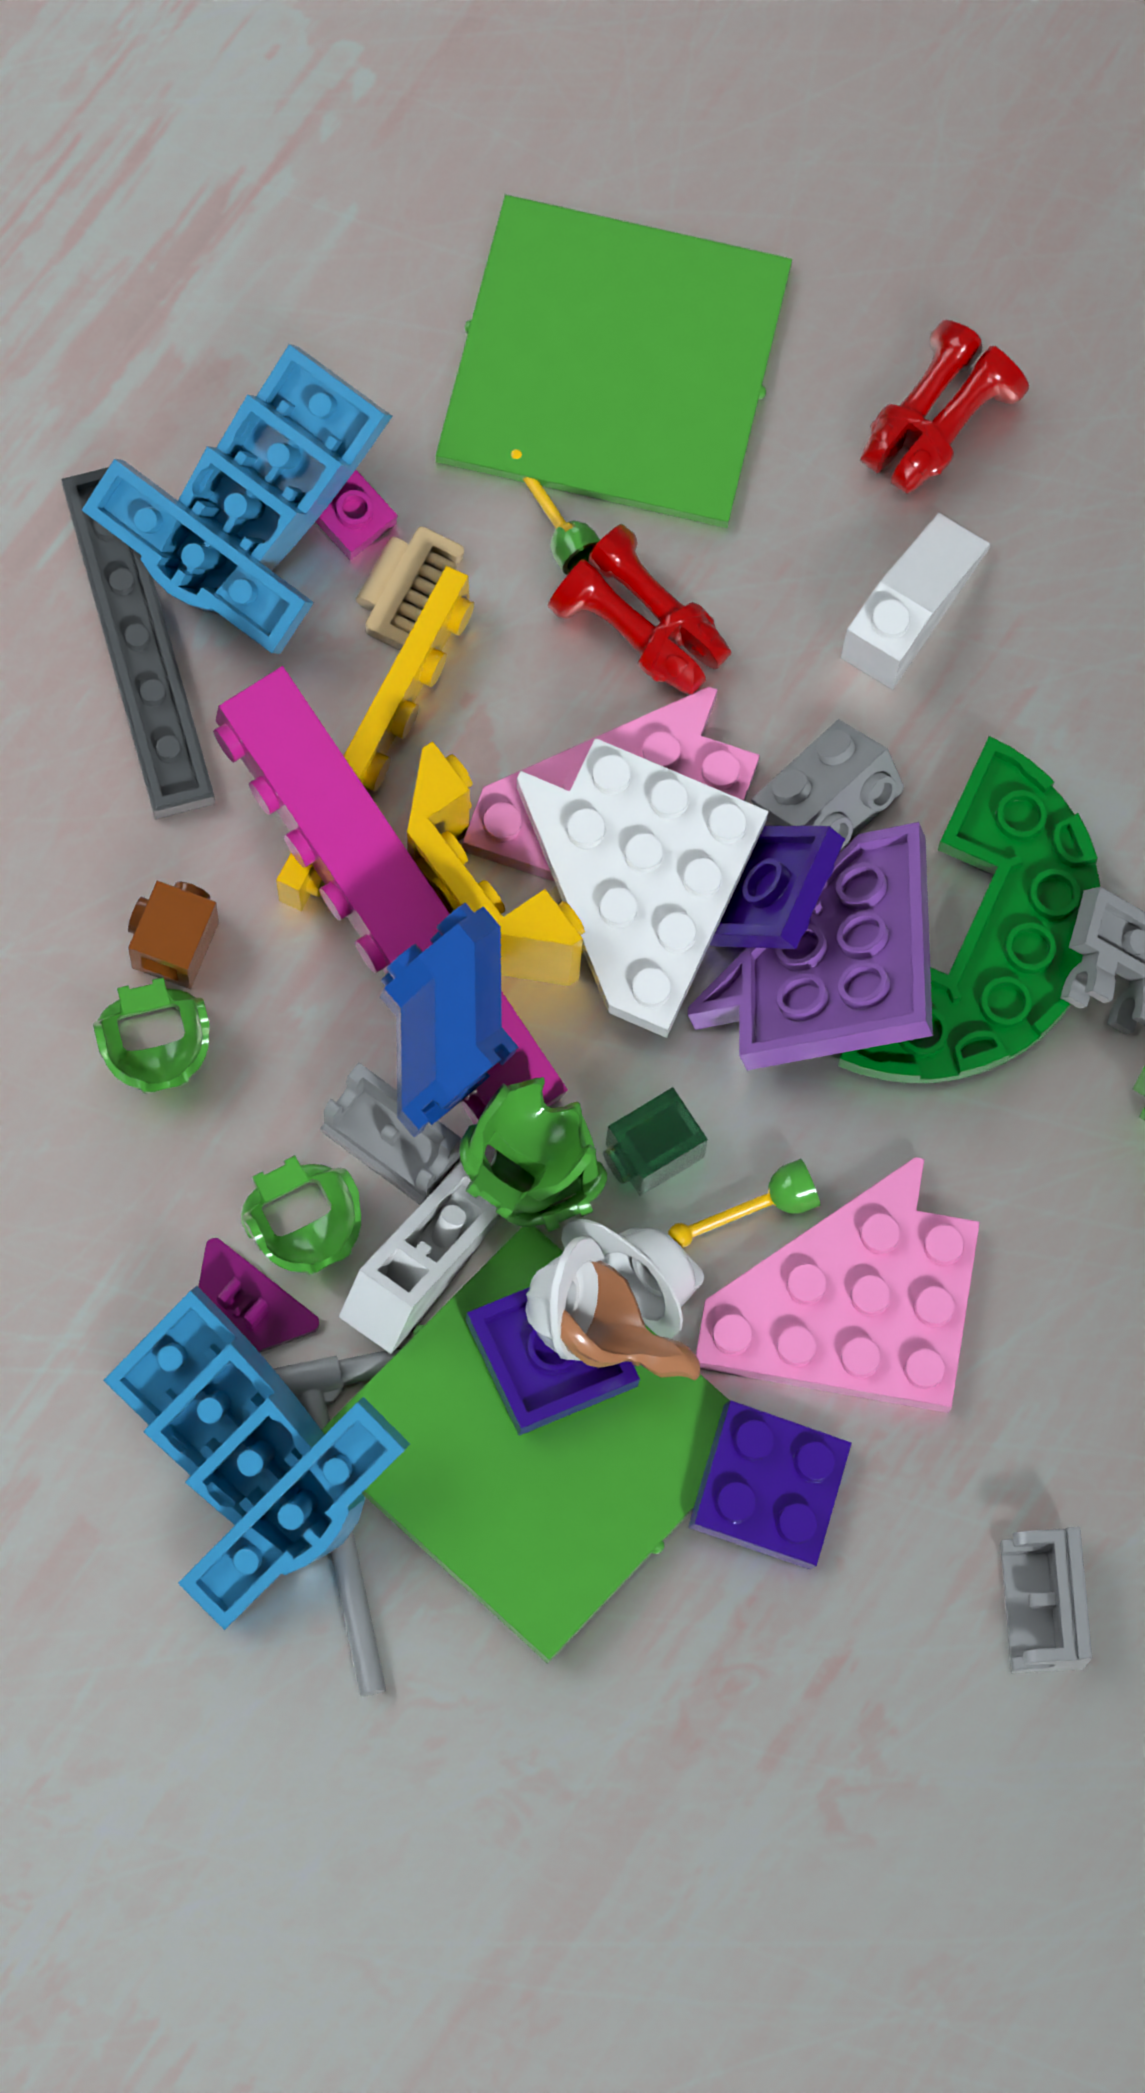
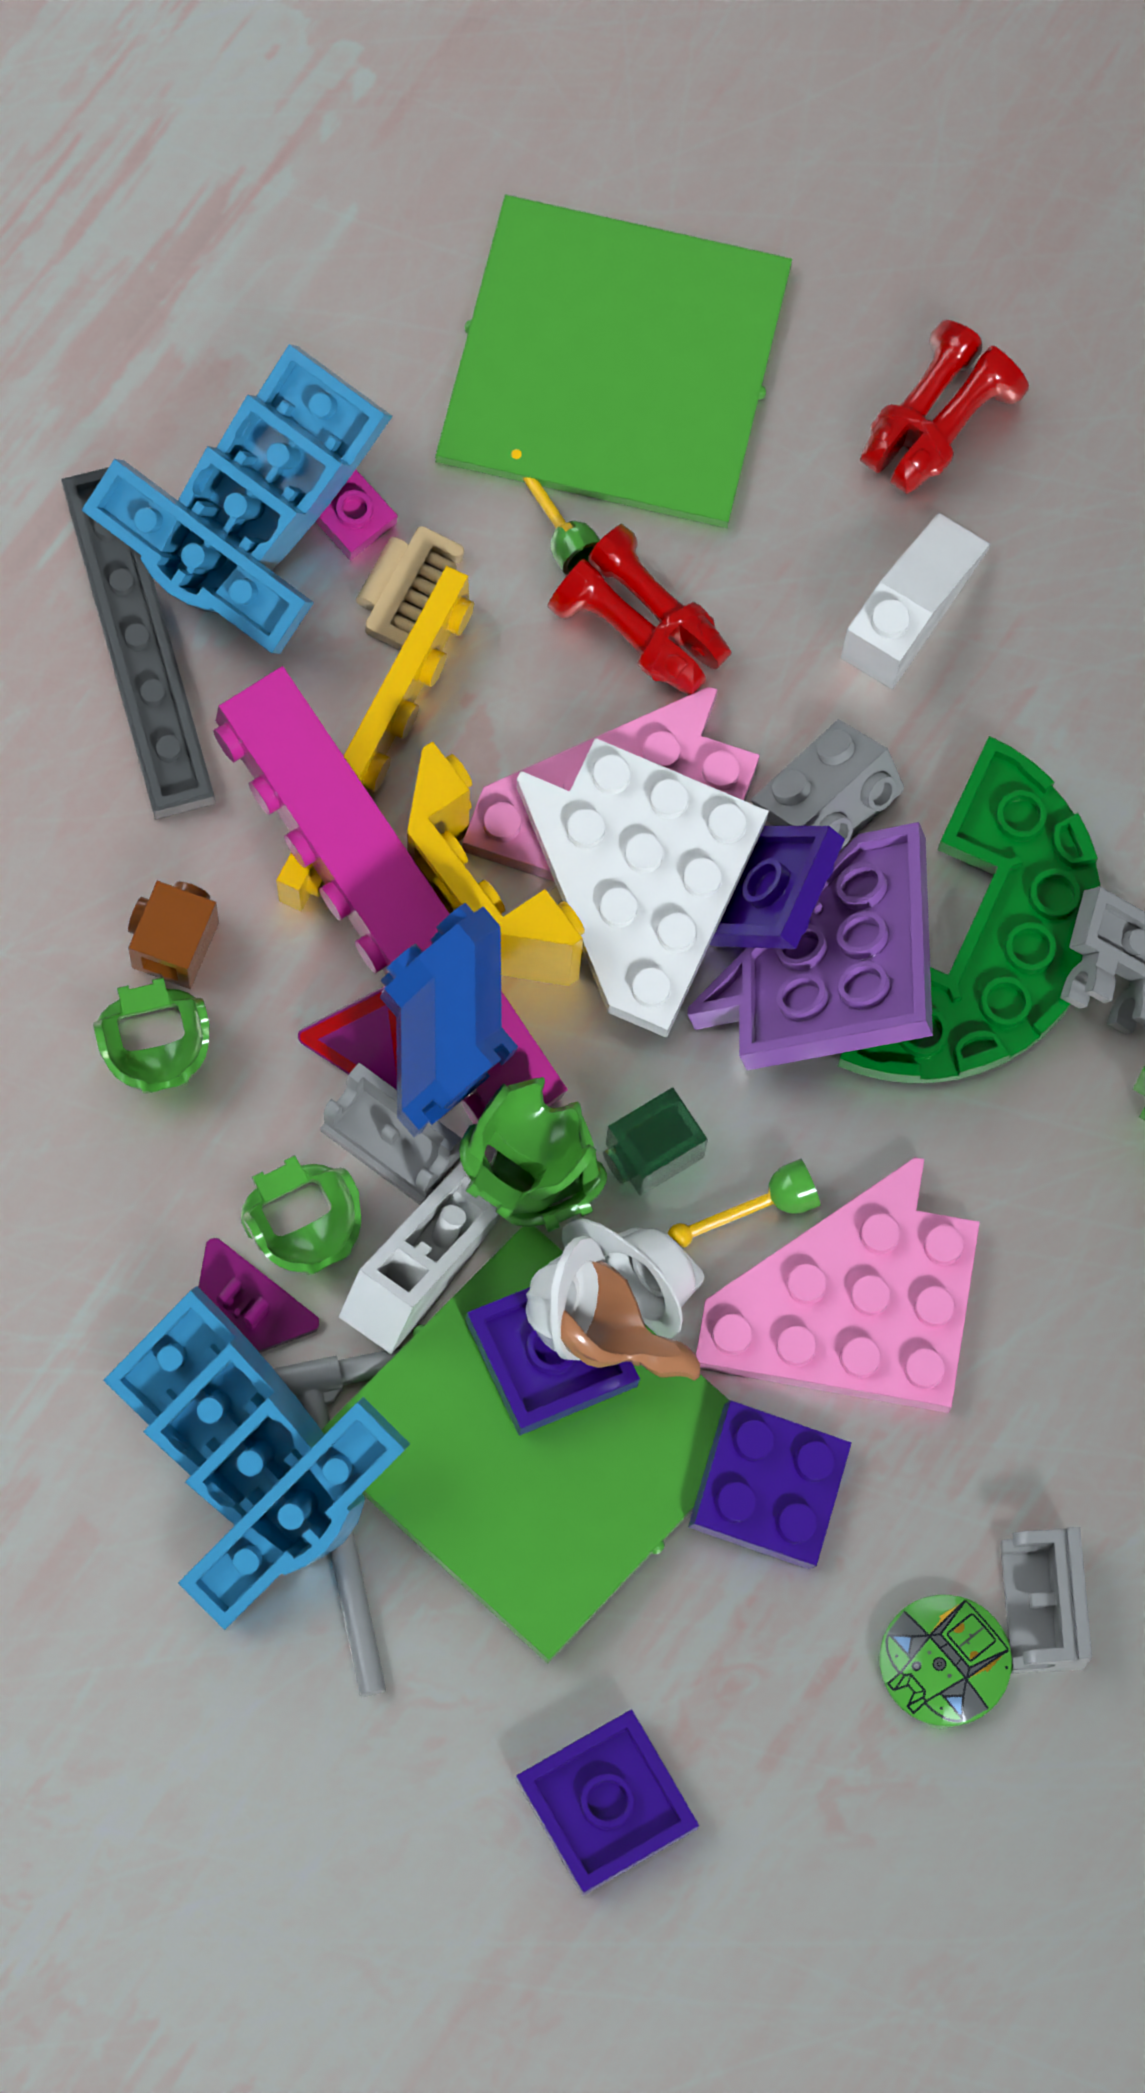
none -> magenta piece [298,986,397,1090]
none -> dark purple plate [515,1709,700,1896]
none -> bright green dish [878,1595,1012,1729]

